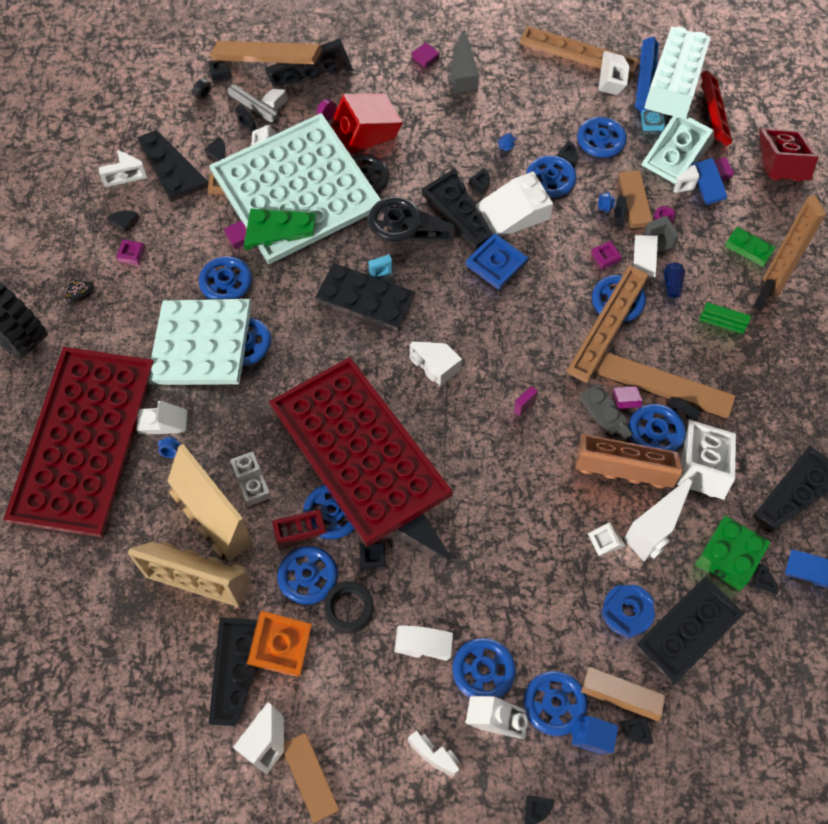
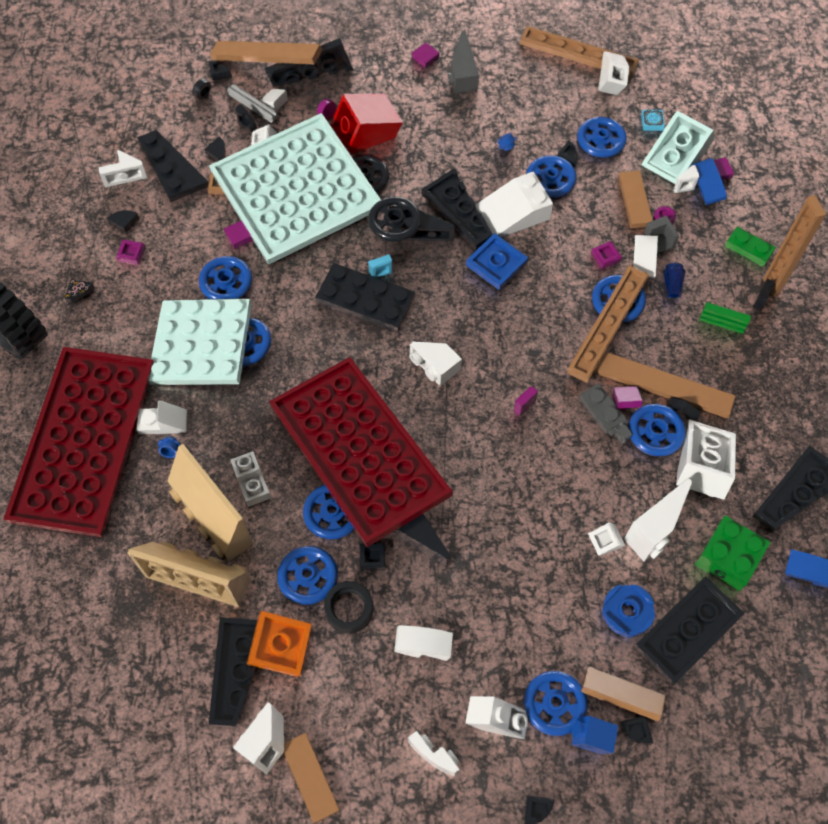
green wing [244,208,316,250] -> none
dark red slope [272,509,326,548] -> none
blue plate [452,638,516,698] -> none
black tile [469,168,490,196] -> none
nougat slope [575,434,682,489] -> none
blue plate [598,191,615,213] -> none
black tile [614,196,626,227] -> none
blue piece [635,36,659,113] -> none
light aqua brick [644,27,711,119] -> none
red plate [701,70,732,146] -> none
black tile [750,563,778,597] -> none
dark red slope [759,128,819,182] -> none

